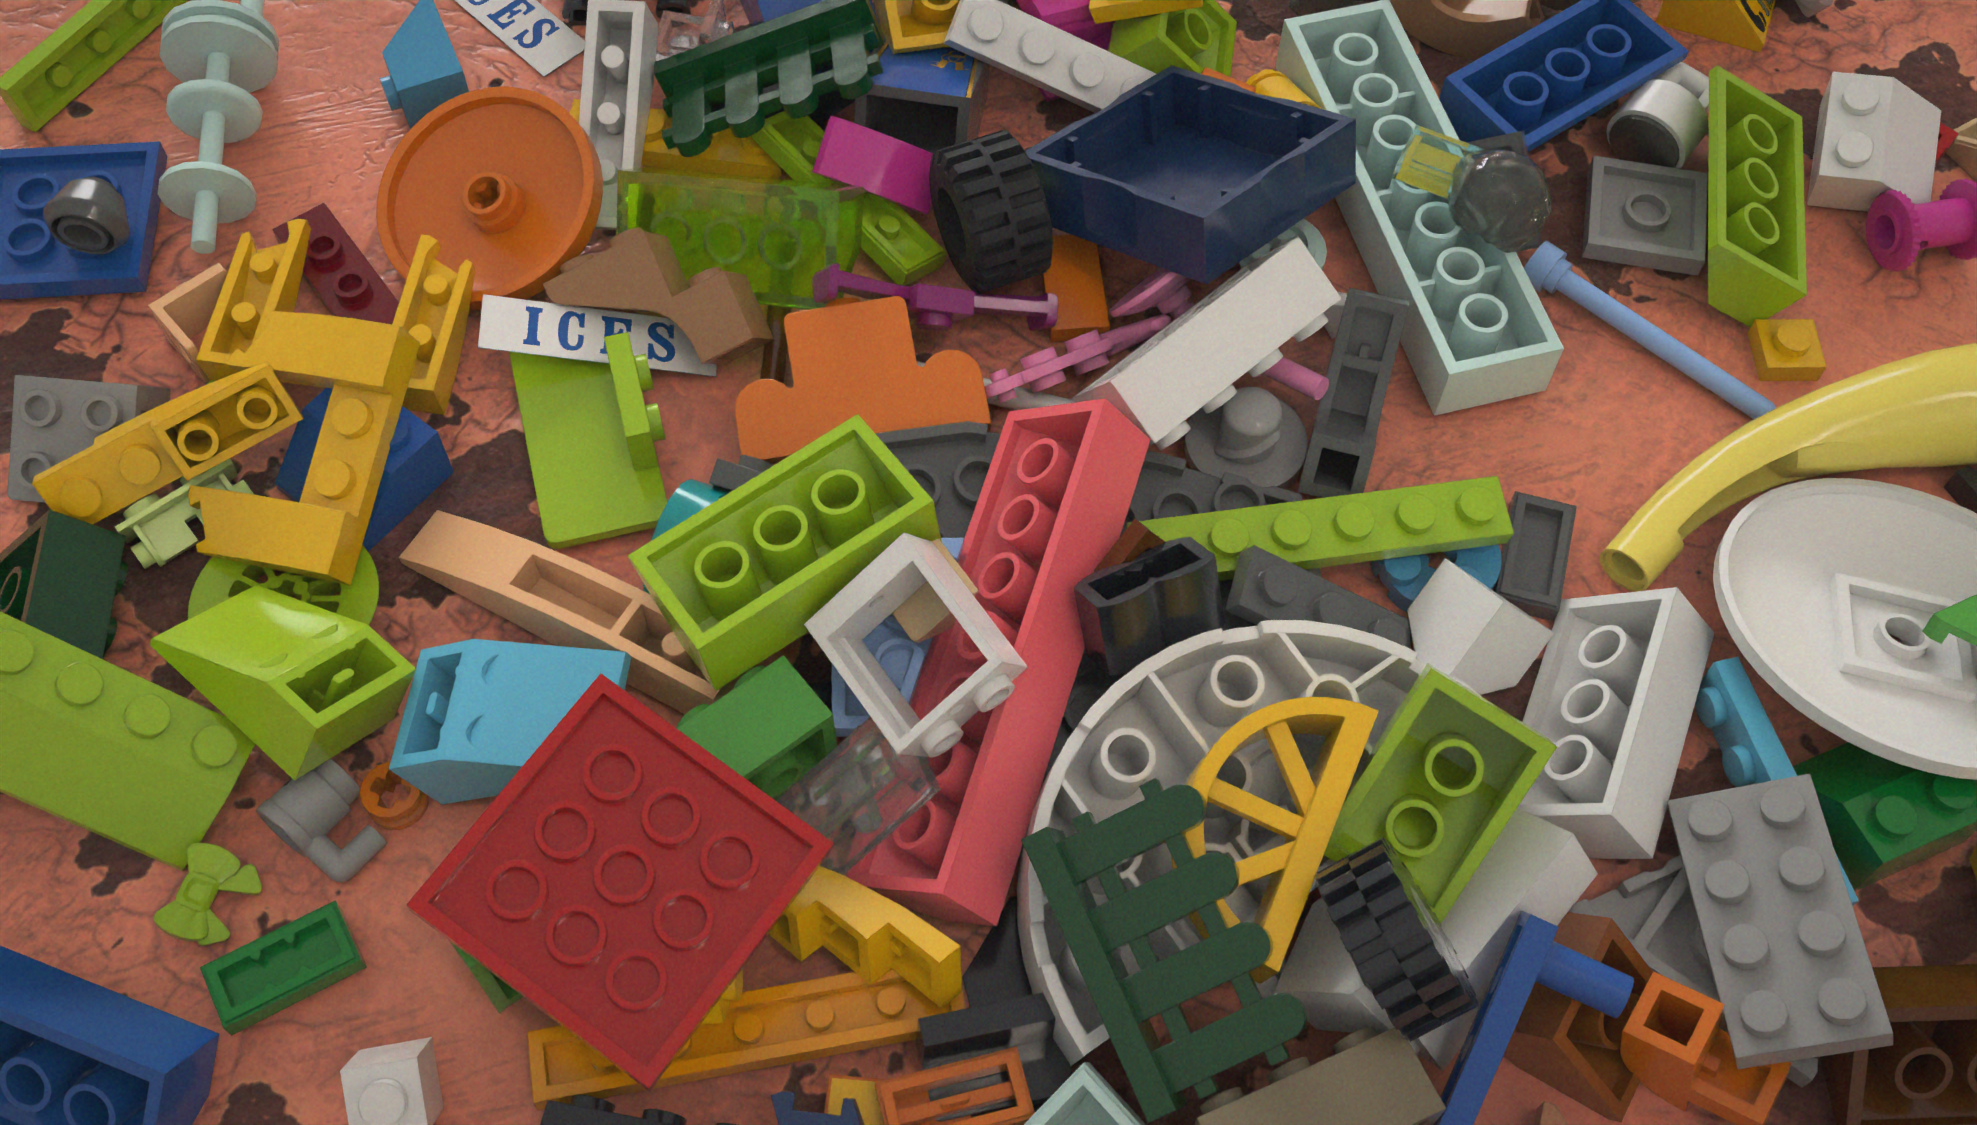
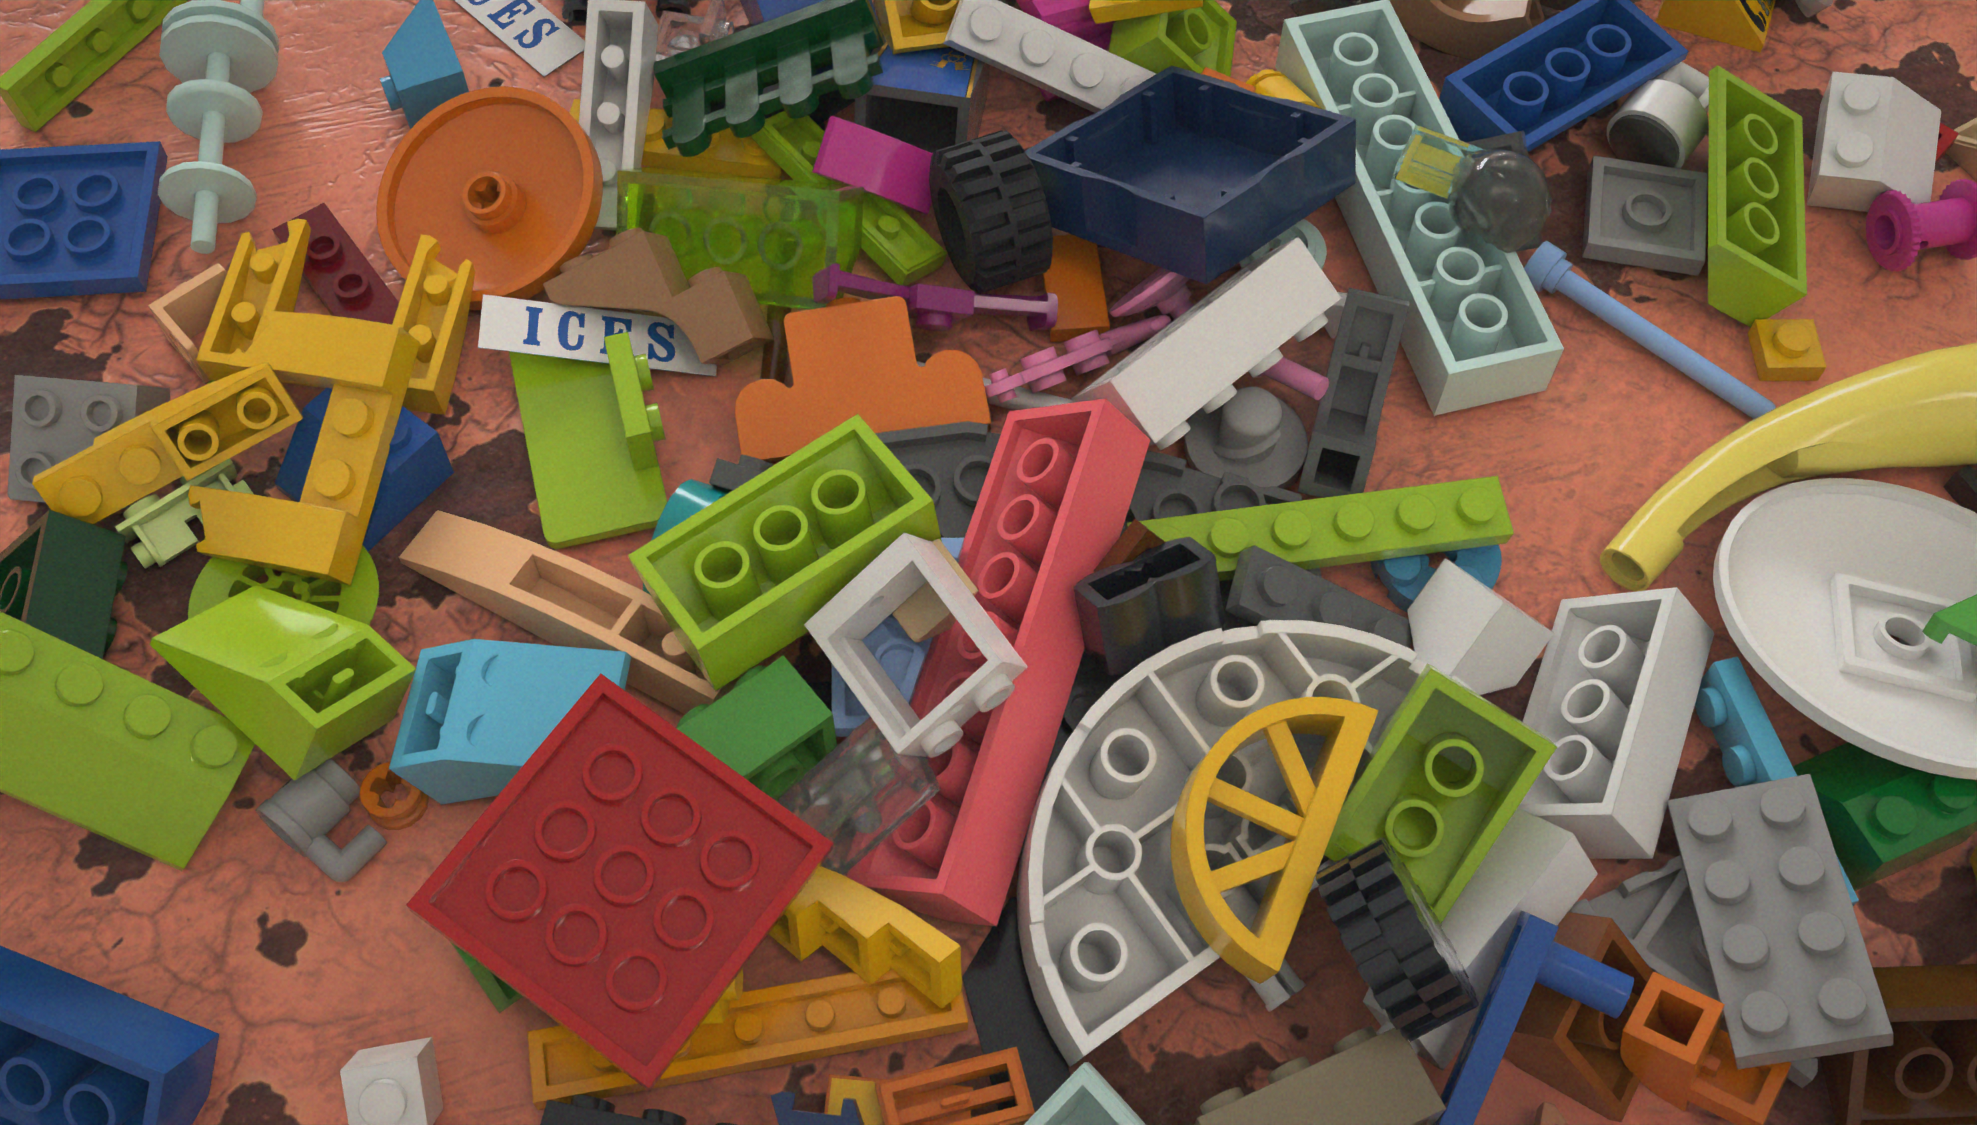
dark grey cone [43,177,130,254] -> none
lime piece [154,843,262,946] -> none
green plate [200,901,367,1036] -> none
black panel [916,992,1072,1122] -> none
dark green fence [1021,778,1307,1123] -> none
white slope [1275,897,1394,1034] -> none
dark grey tile [1493,491,1577,622] -> none

